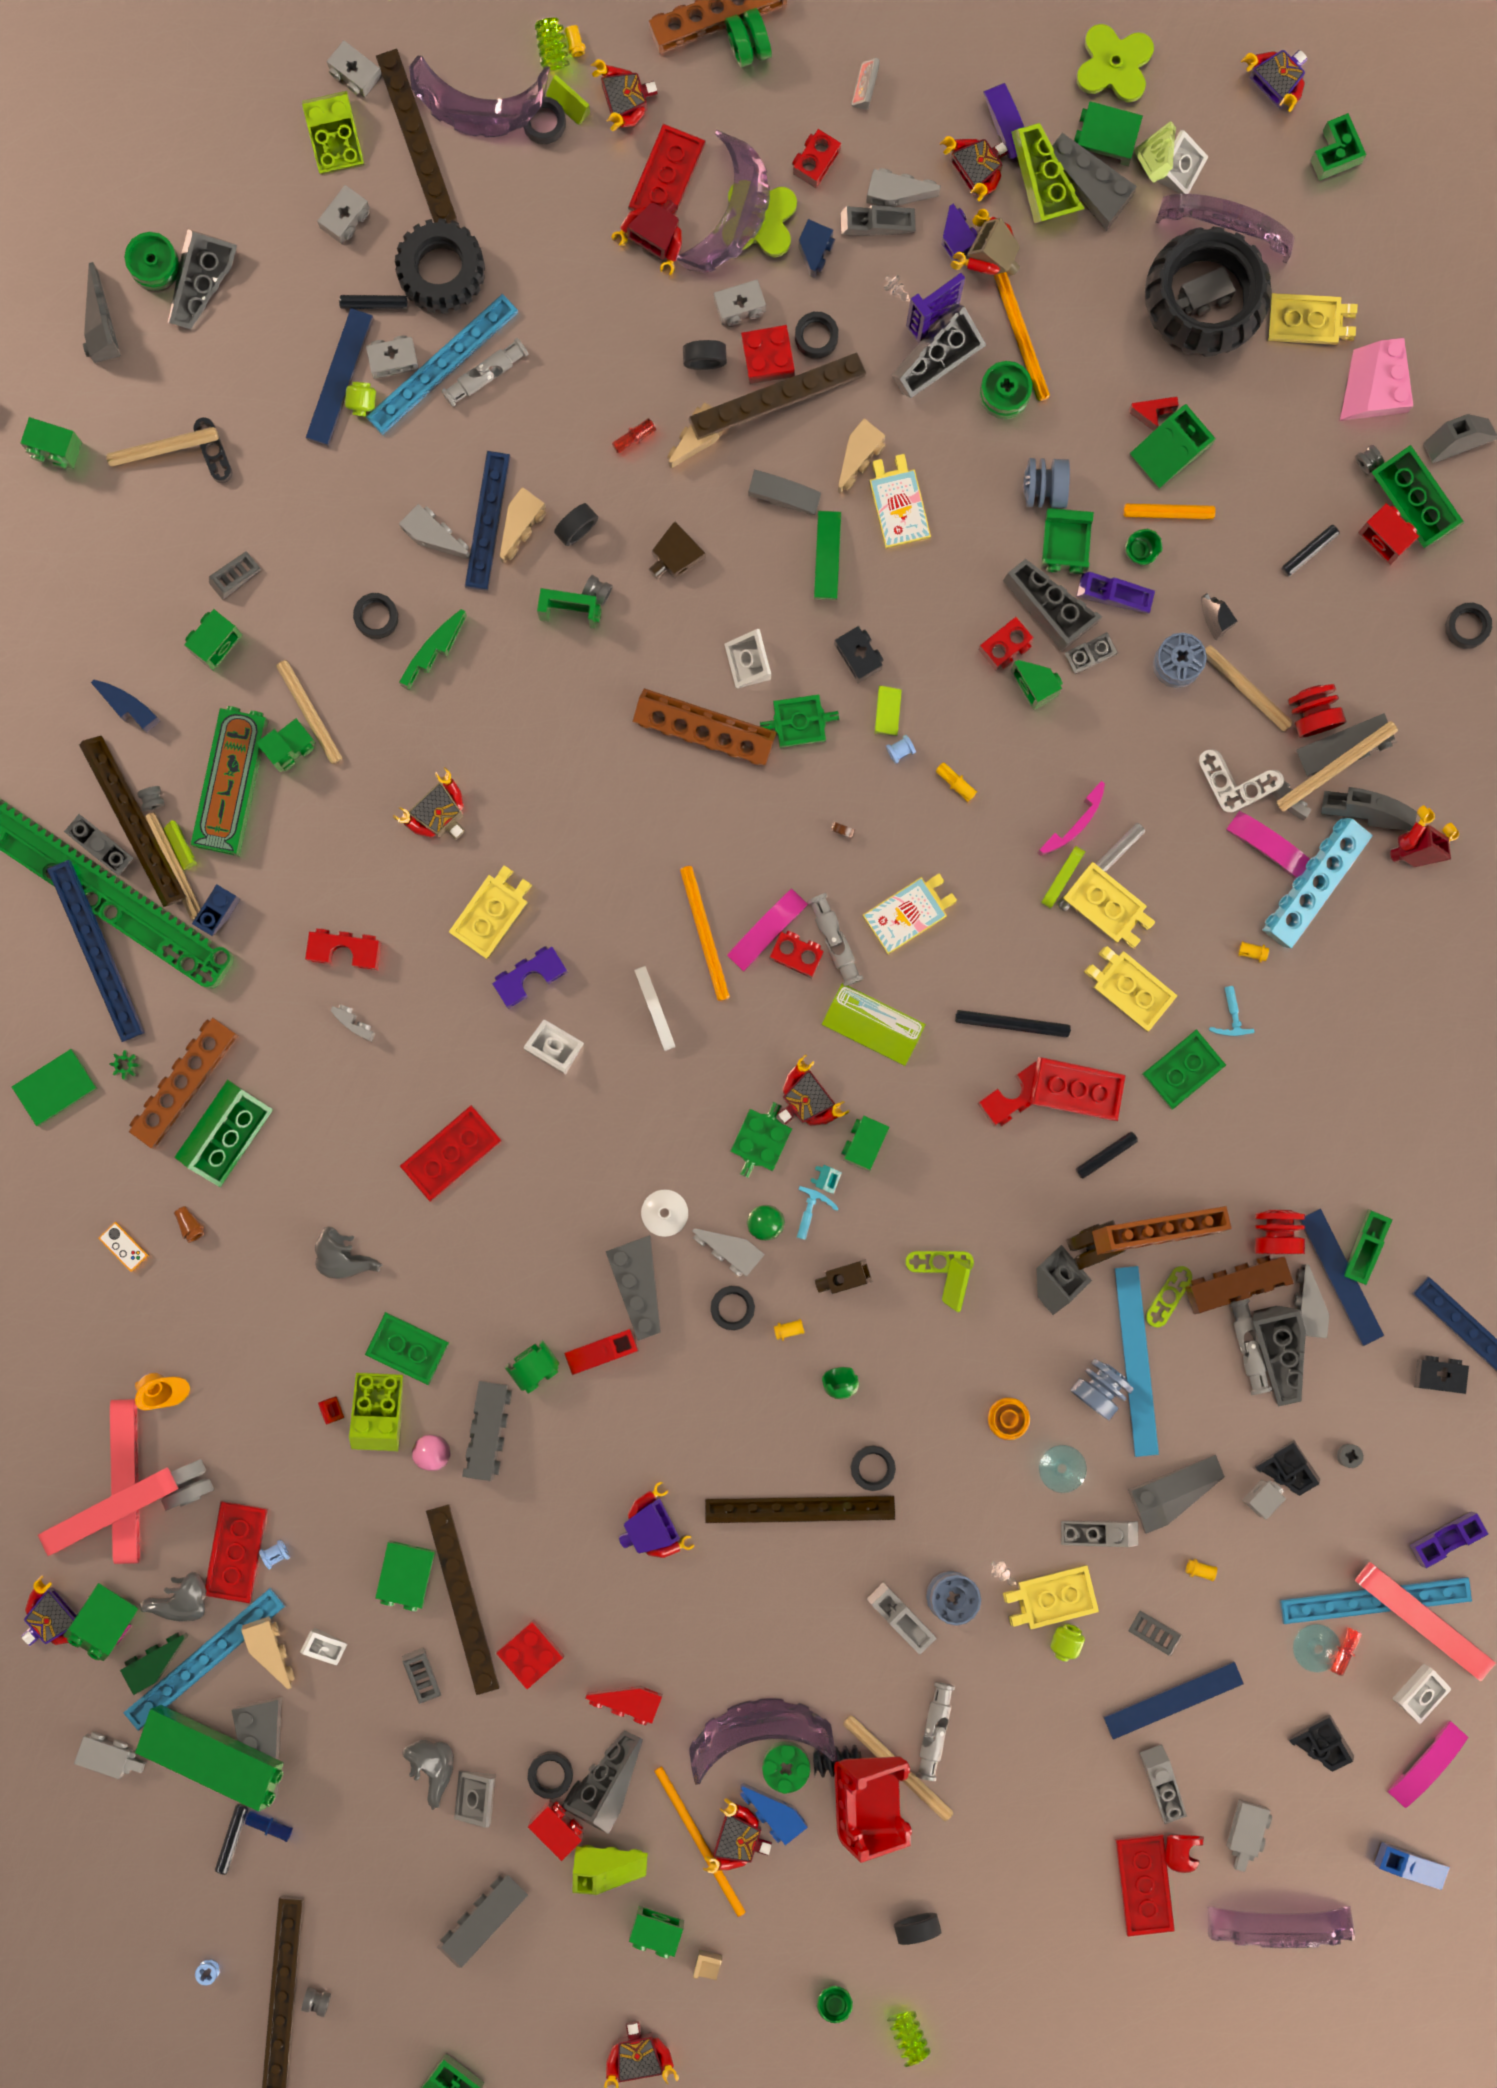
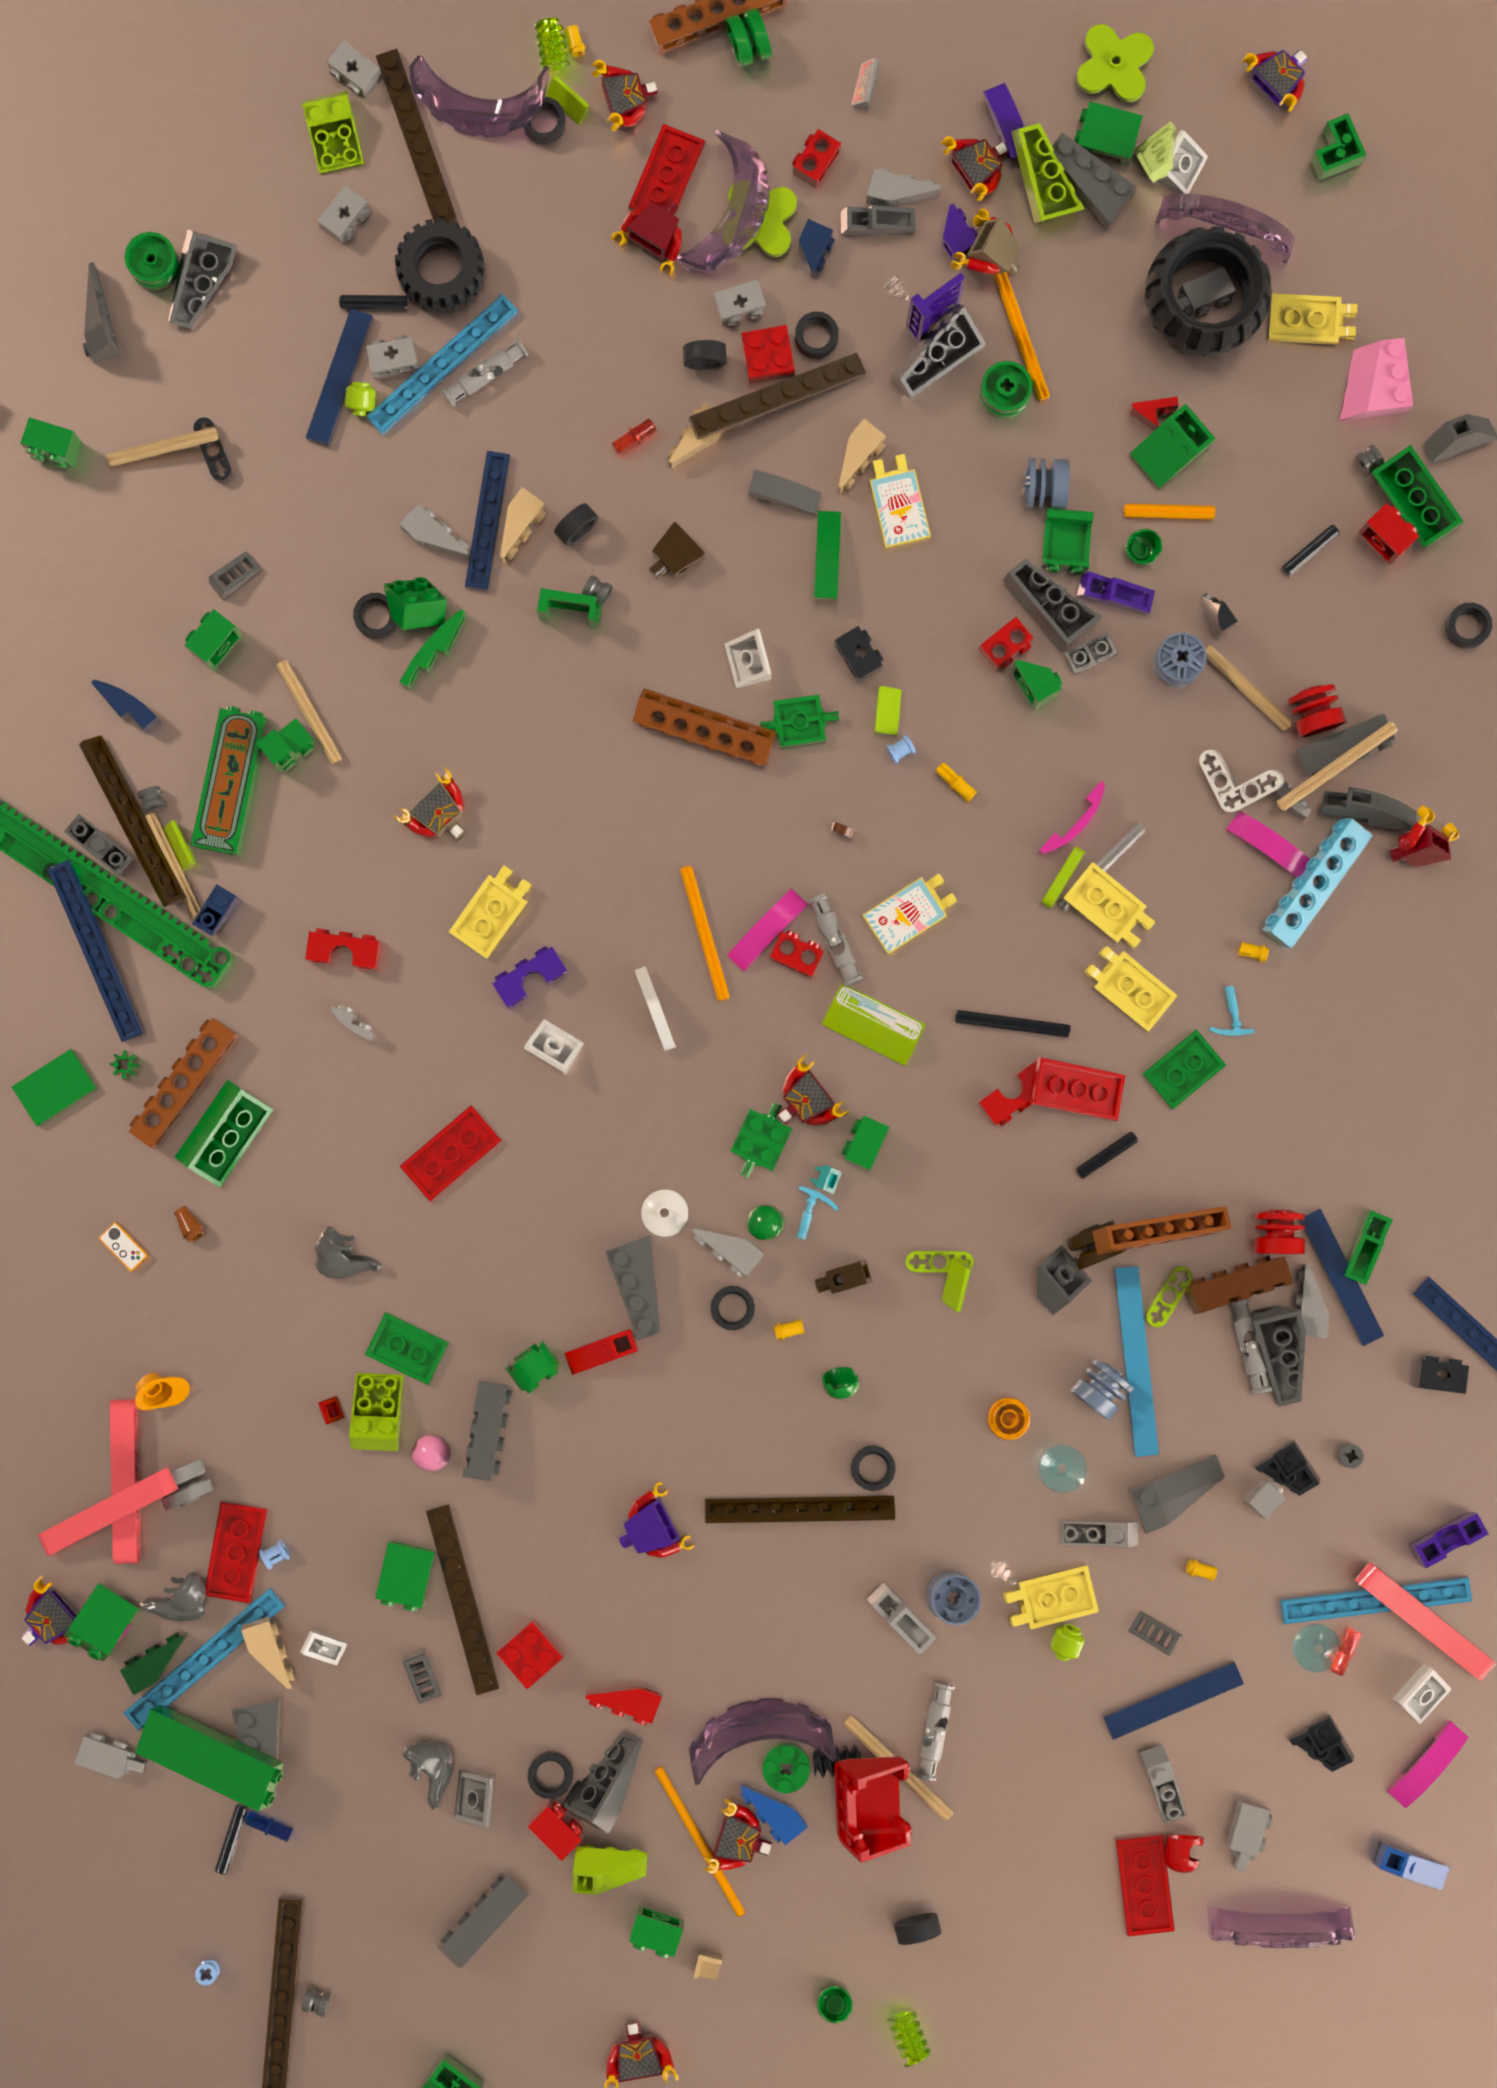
none -> green slope [384,577,447,630]

